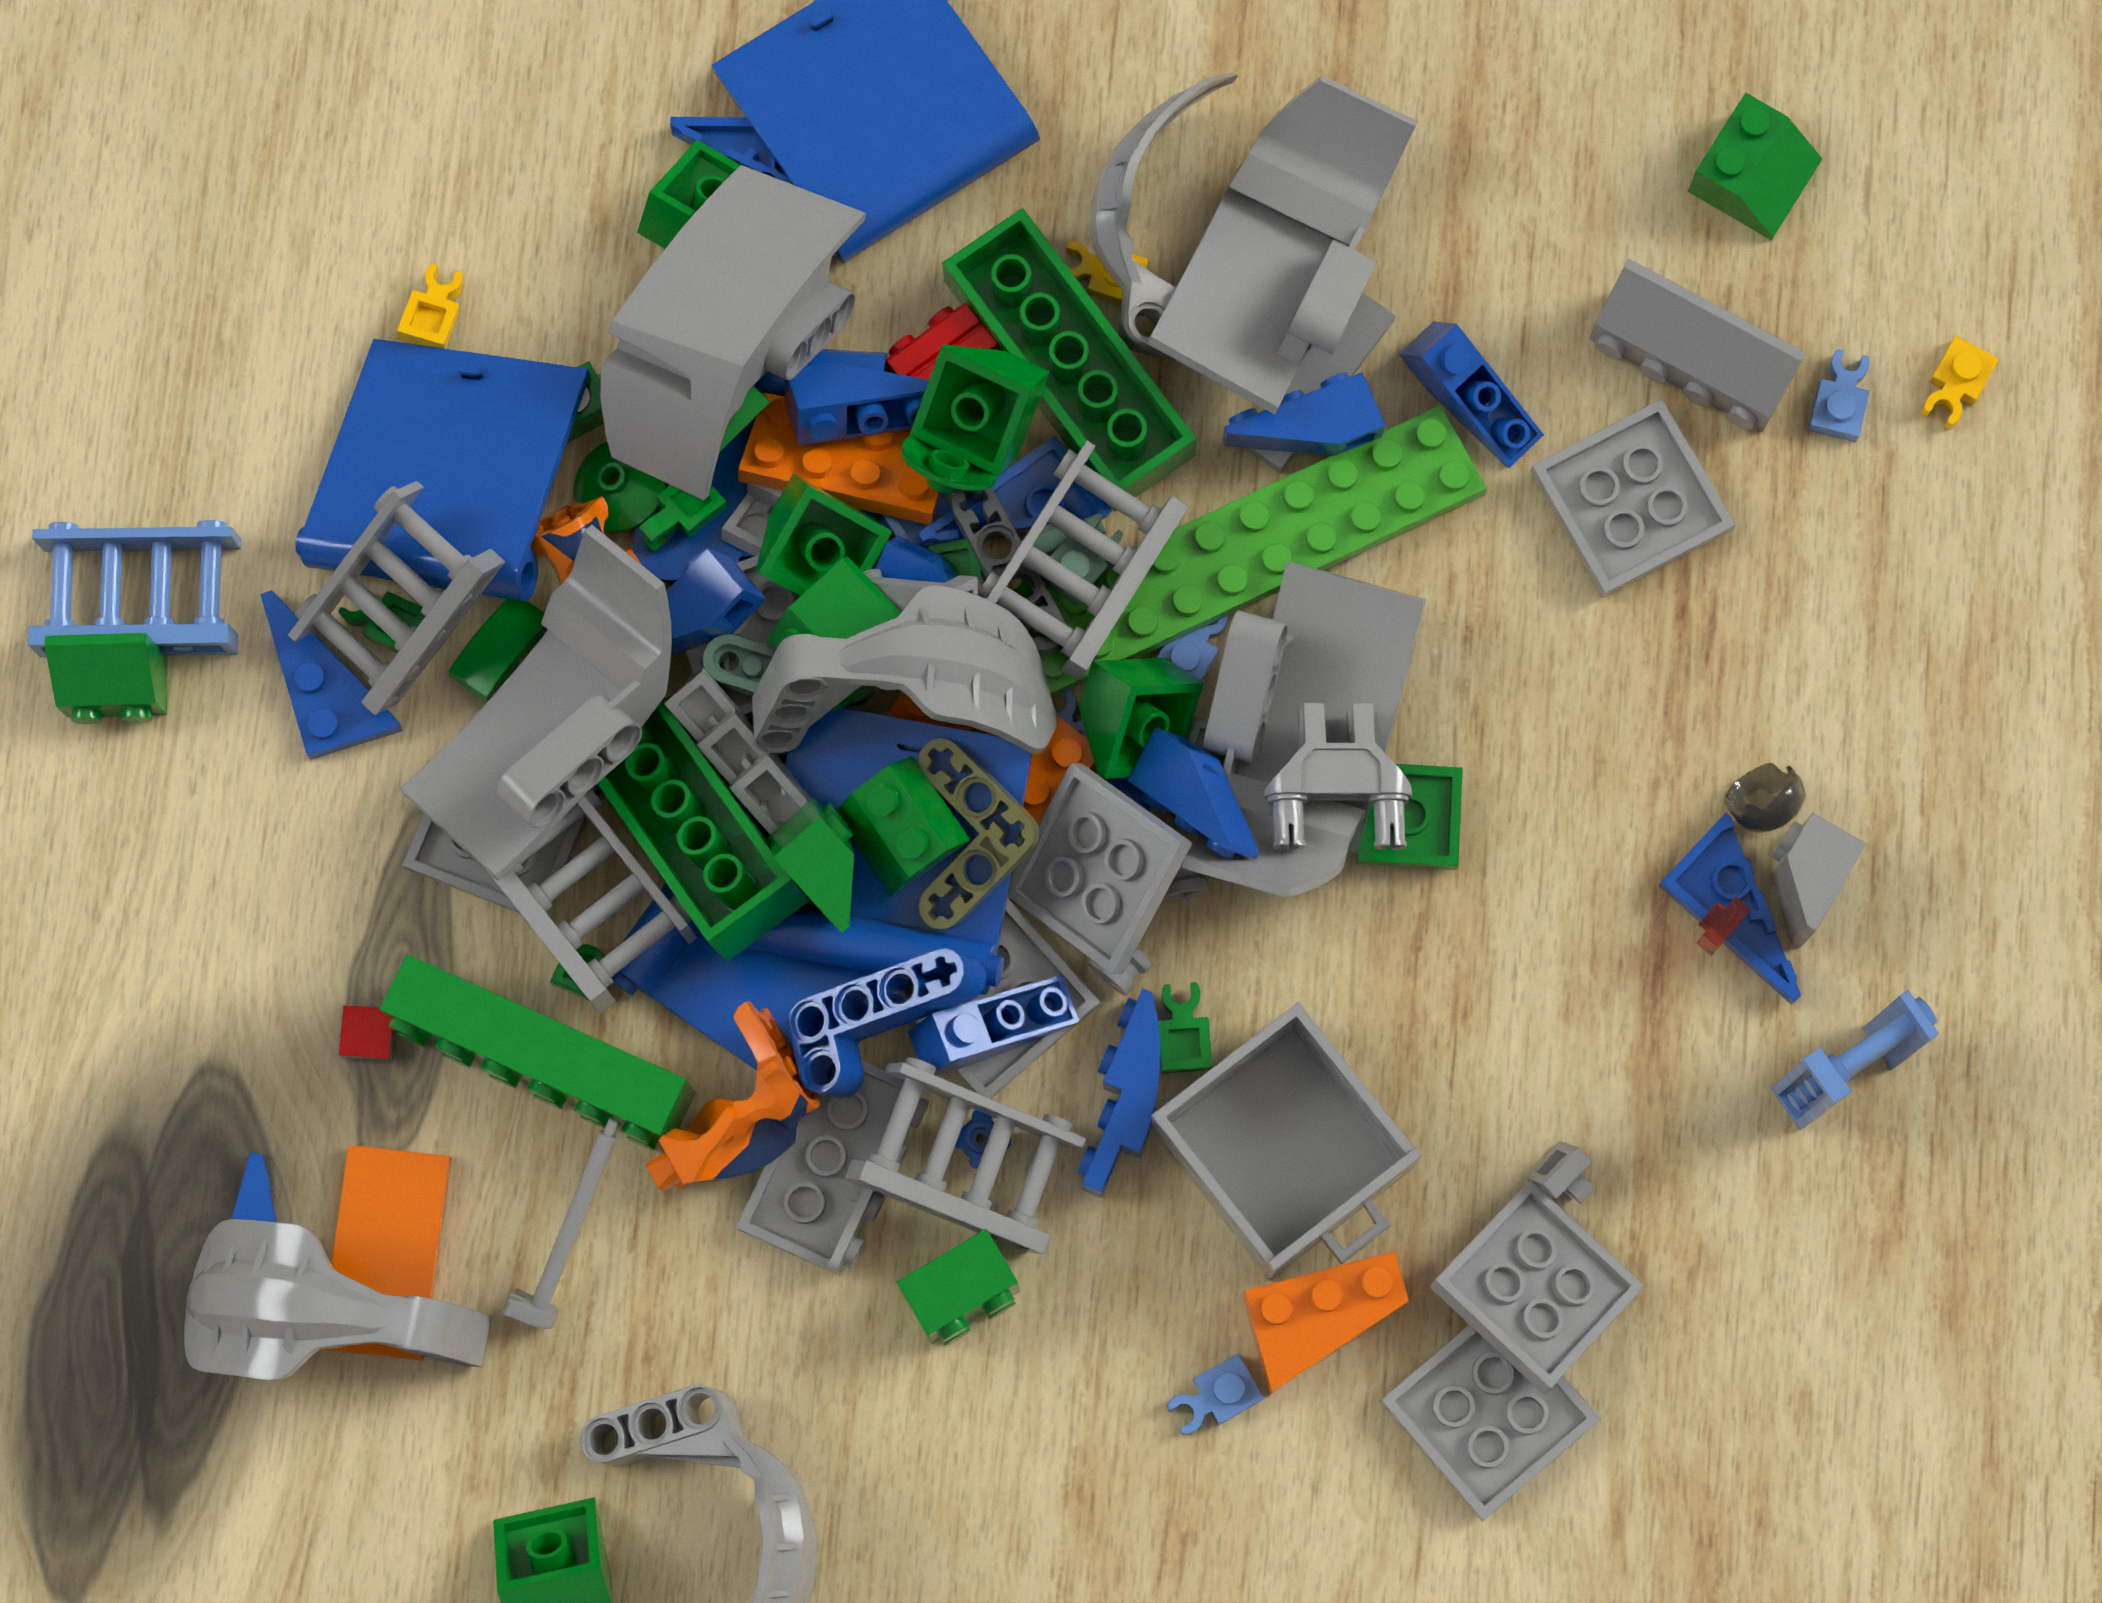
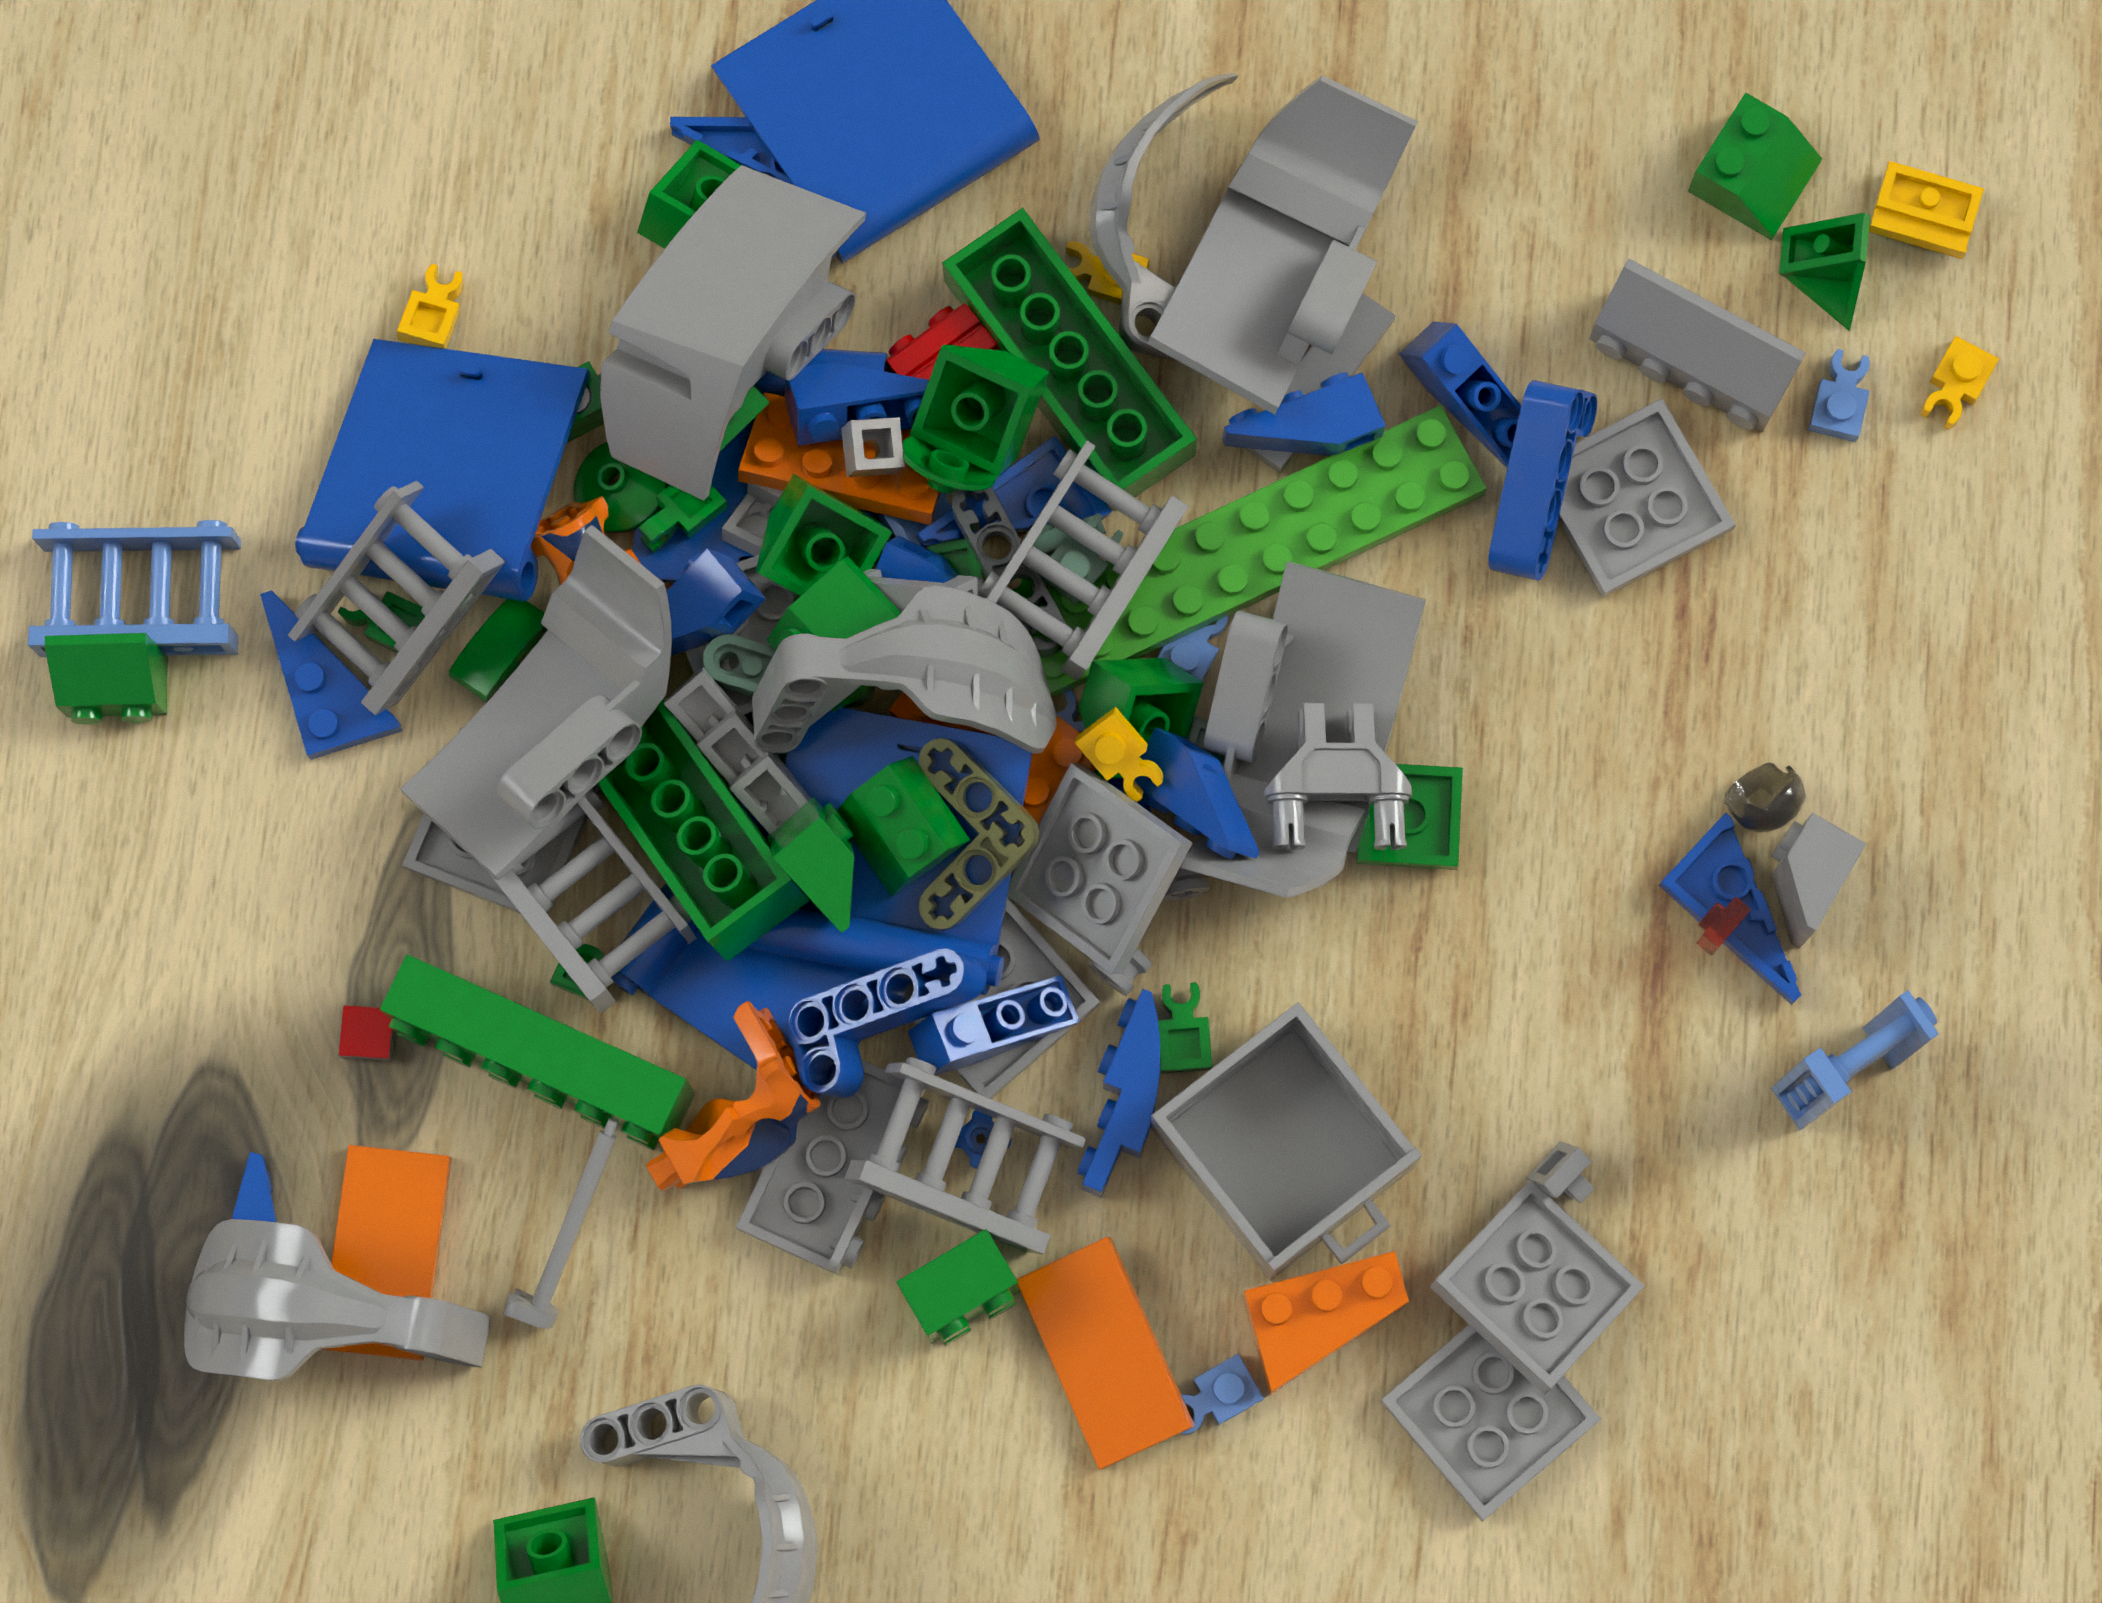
none -> light grey plate [841,417,905,477]
none -> orange tile [1016,1237,1195,1470]
none -> yellow plate [1075,706,1164,802]
none -> blue beam [1488,380,1598,581]
none -> green slope [1779,212,1870,332]
none -> yellow plate [1869,161,1984,259]

